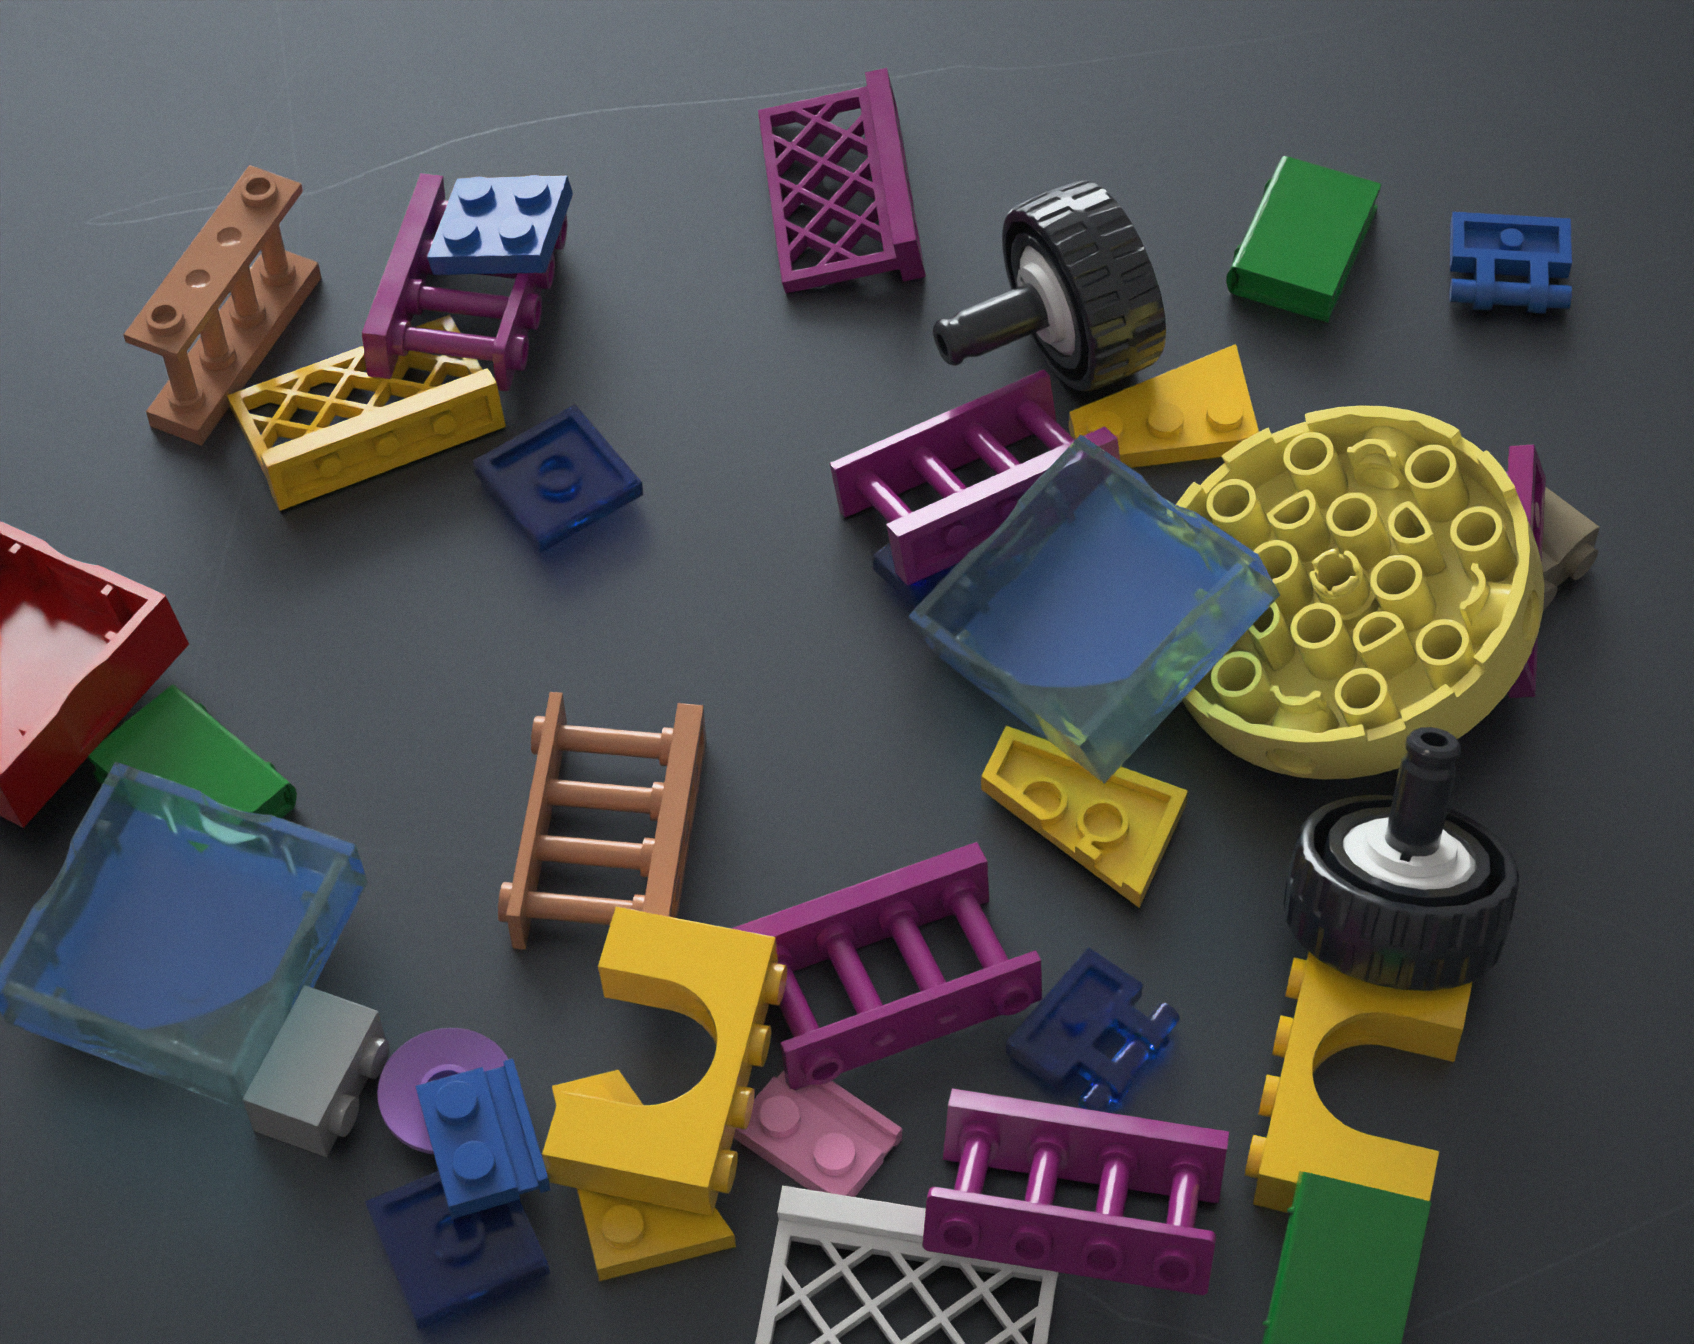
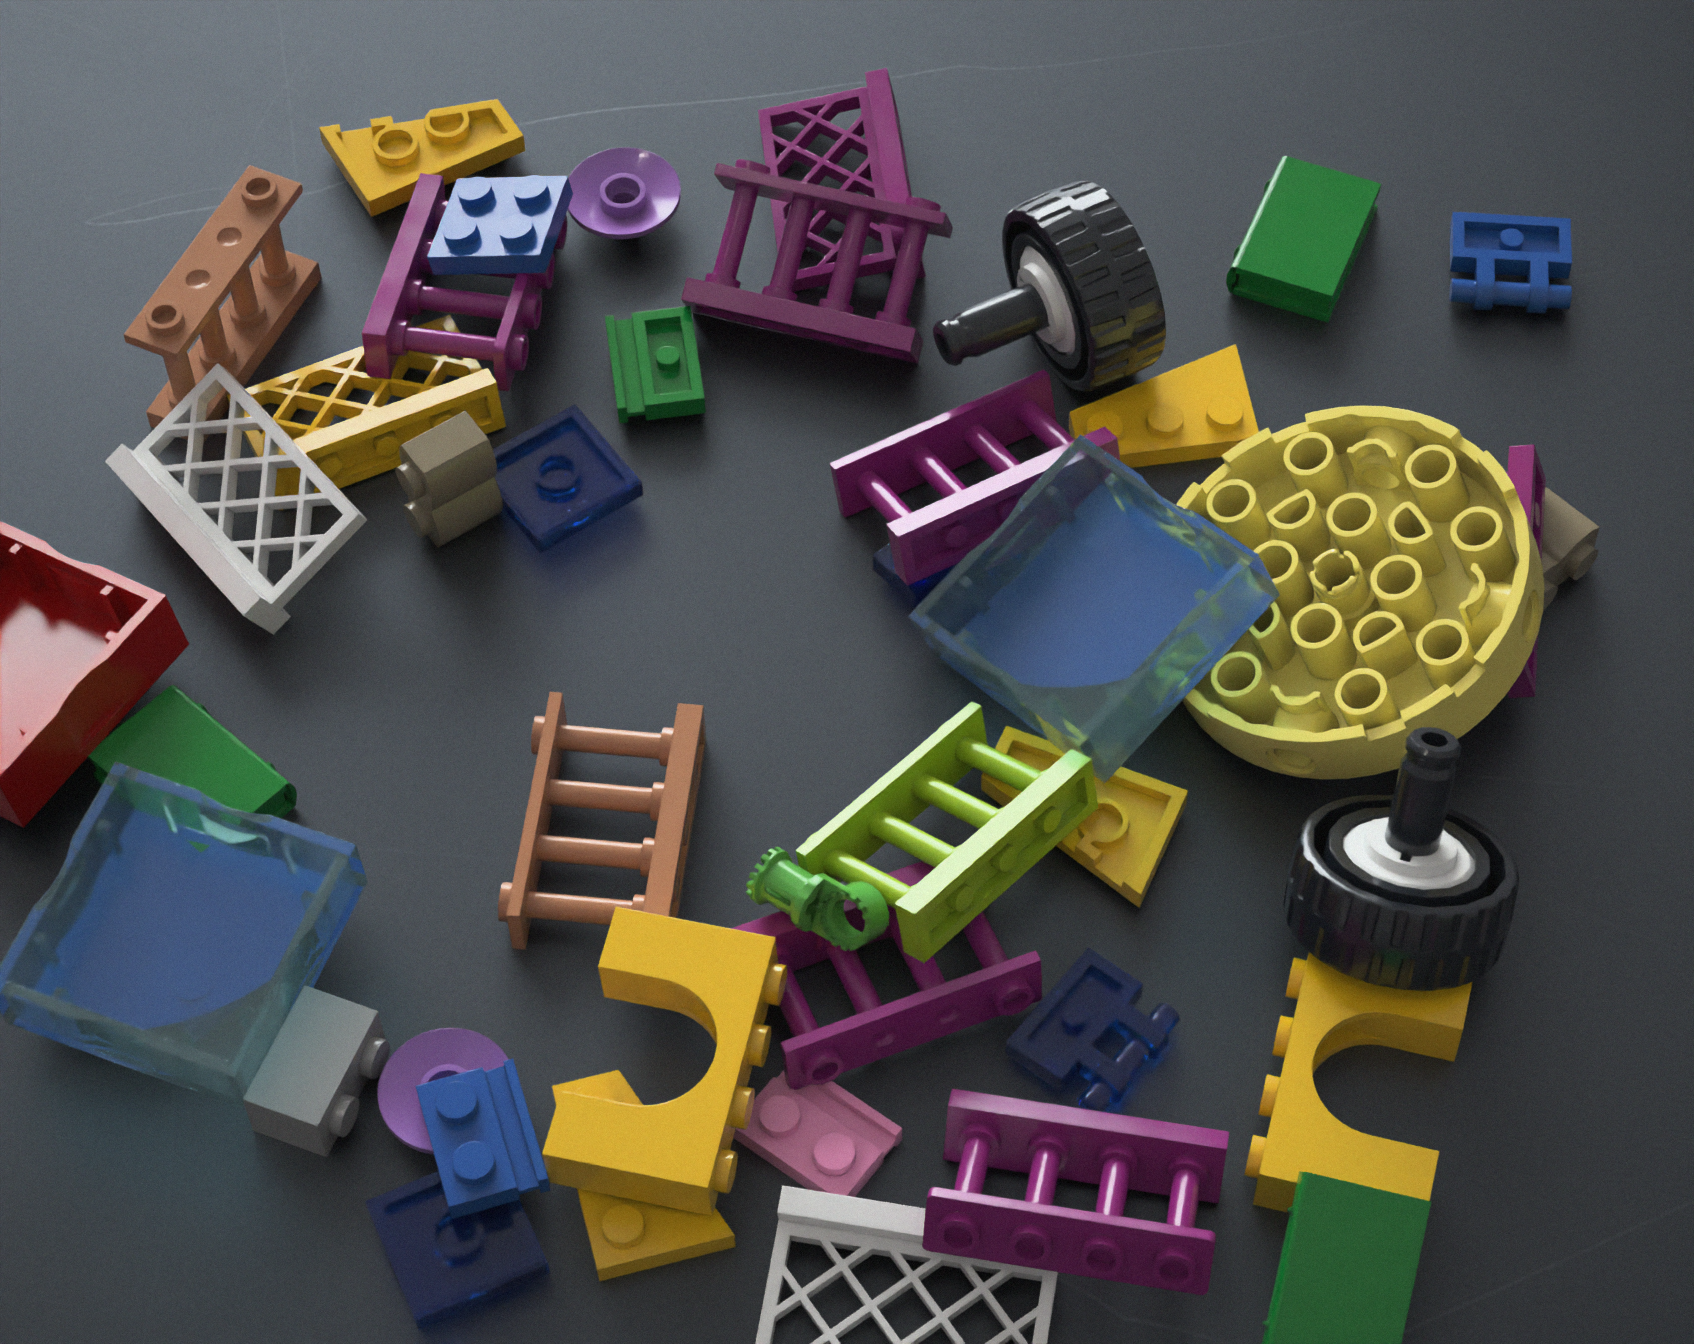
none -> white fence [105,363,367,635]
none -> yellow wing [319,99,526,217]
none -> dark tan brick [395,411,503,548]
none -> medium lavender dish [568,147,681,239]
none -> green plate [605,306,706,424]
none -> magenta fence [681,159,953,364]
none -> bright green connector [746,847,889,951]
none -> lime fence [795,701,1098,963]

